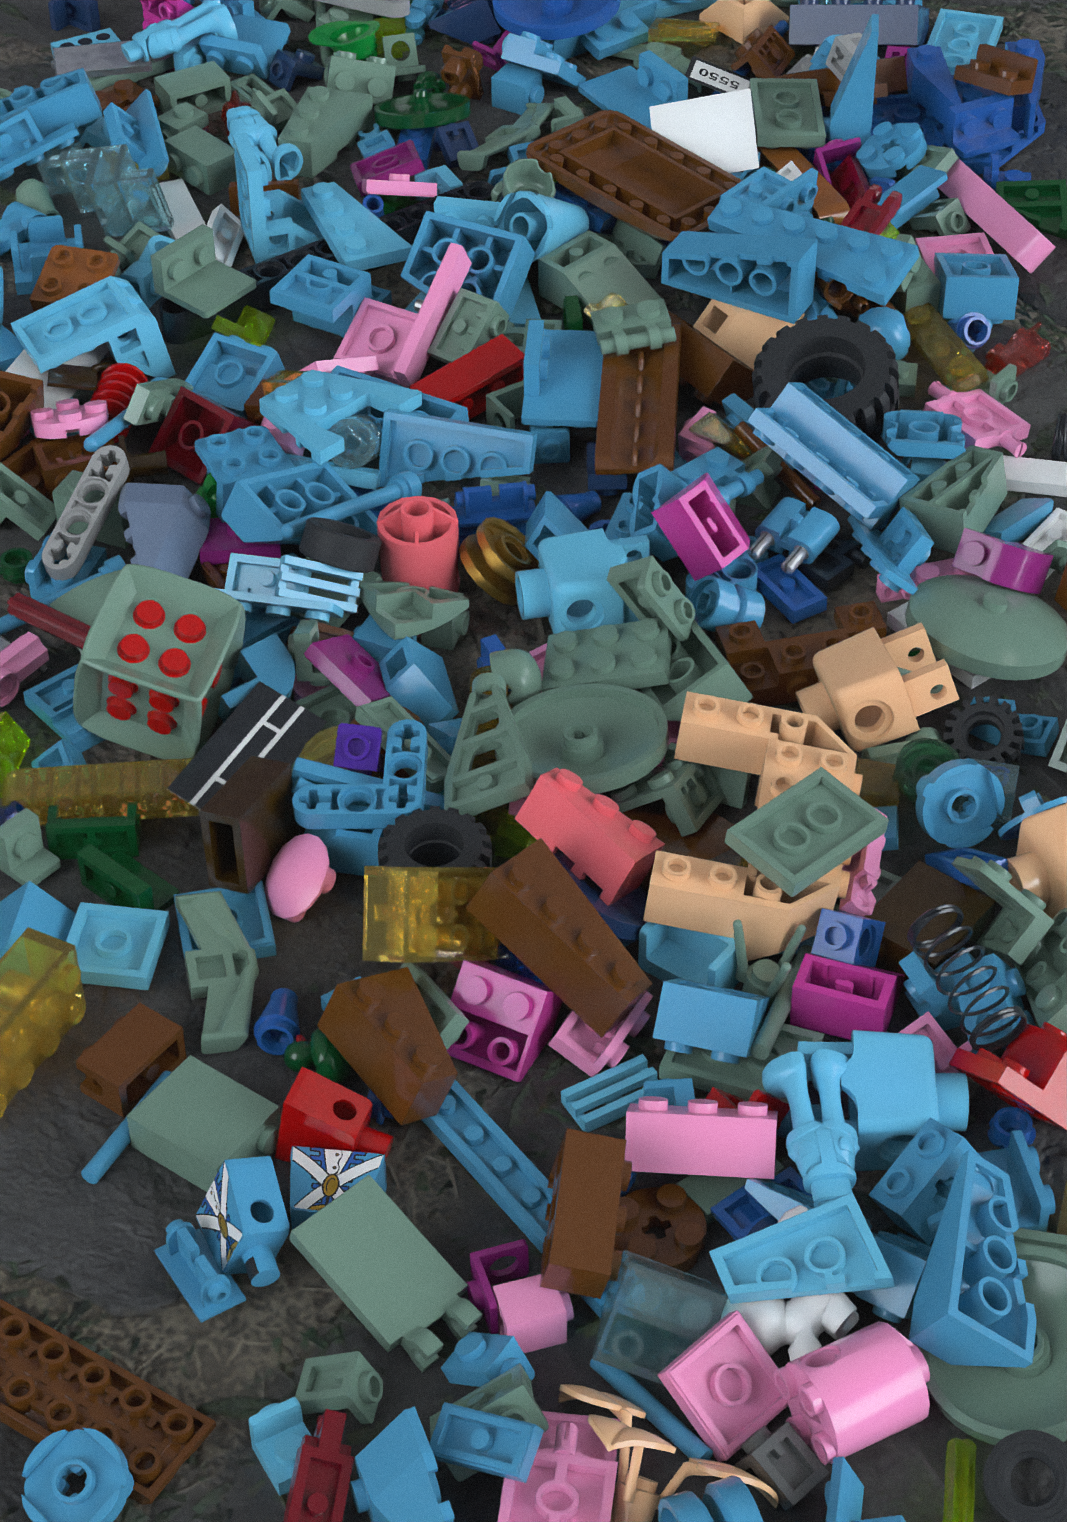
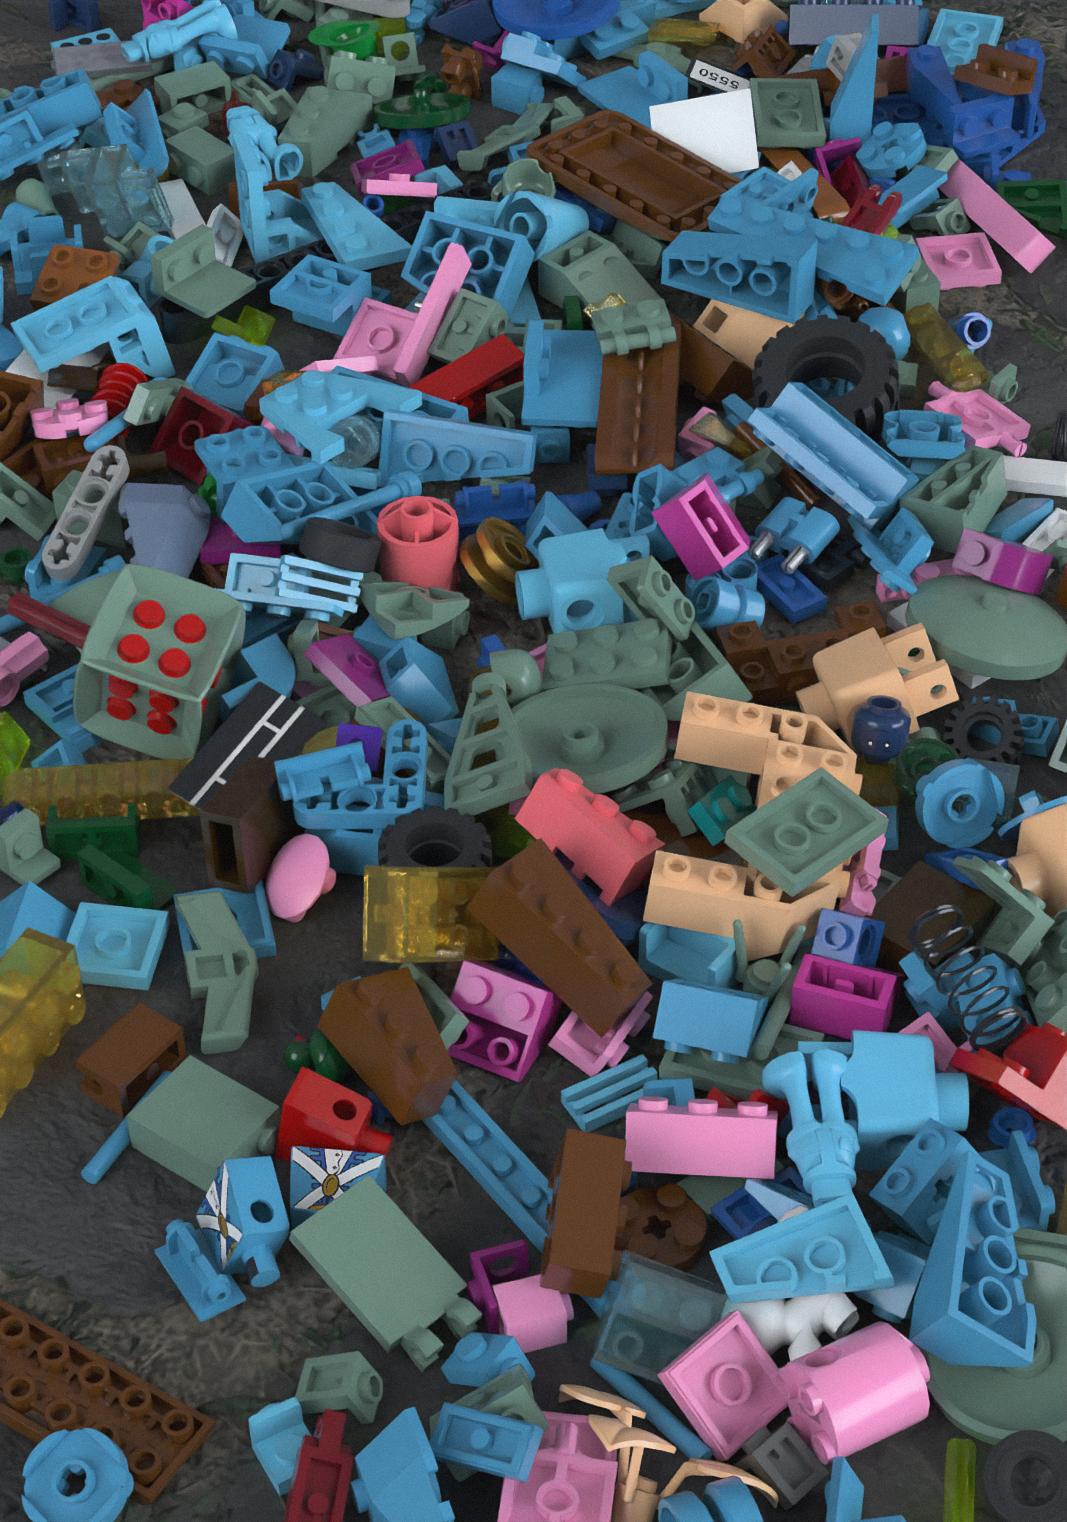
blue cone [254,988,300,1055] -> none
dark azure slope [934,253,1019,324] -> none
clear red hinge [983,322,1051,378] -> none
none -> dark azure hinge [274,741,371,803]
none -> teal plate [687,775,757,846]
none -> dark blue head [851,695,911,764]

